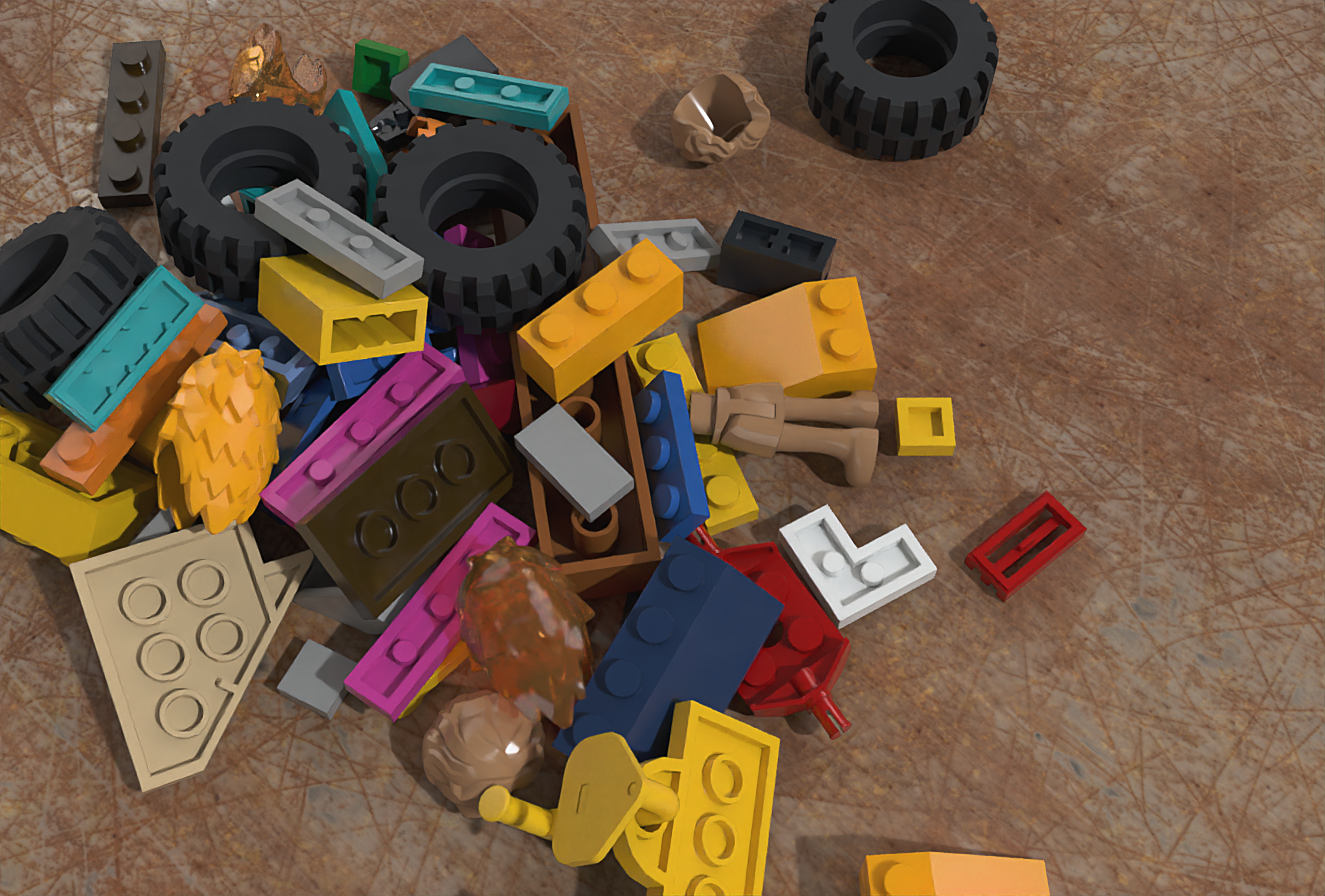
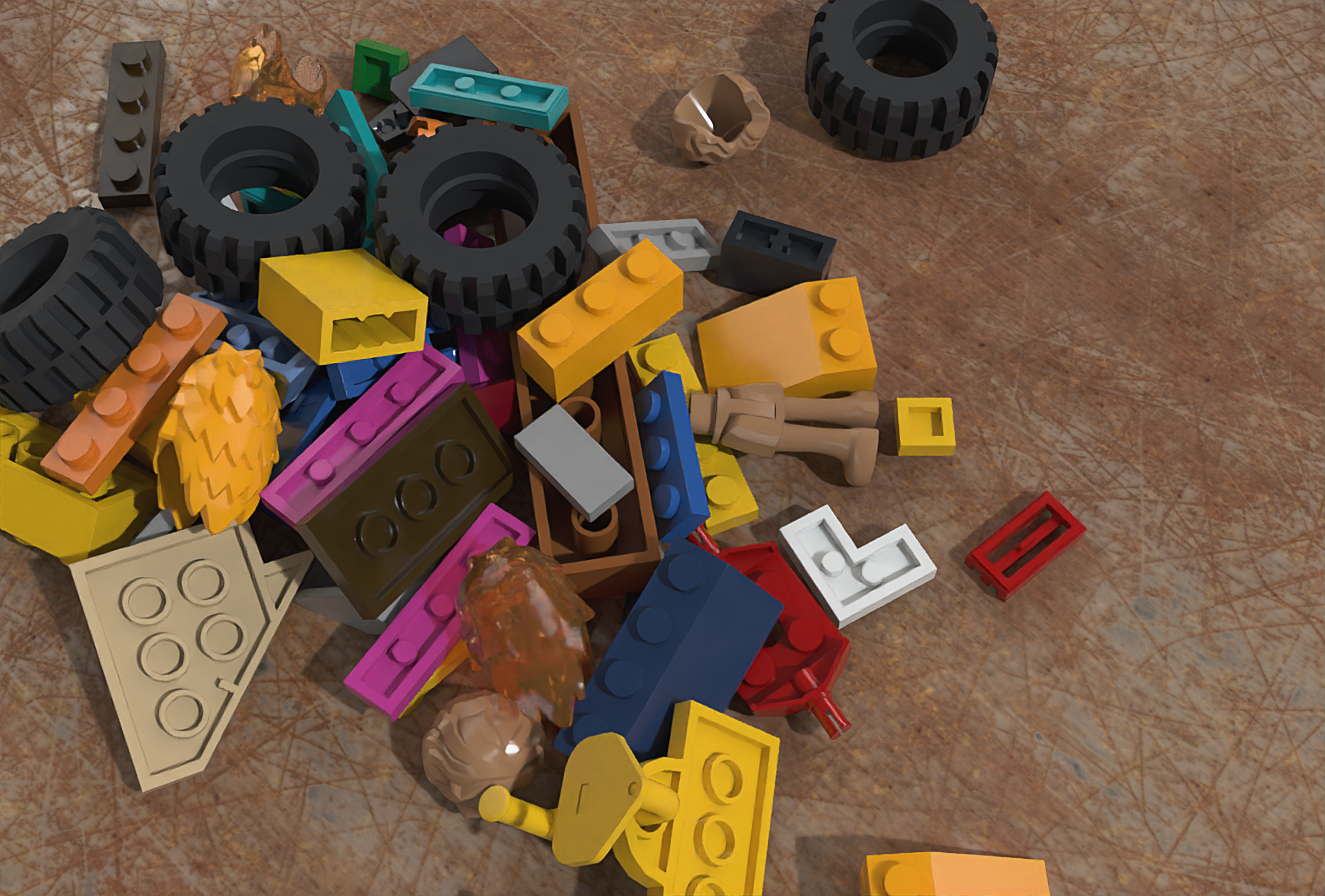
teal plate [43,265,205,433] -> none
light grey plate [255,179,424,299] -> none
light grey tile [277,638,358,720] -> none

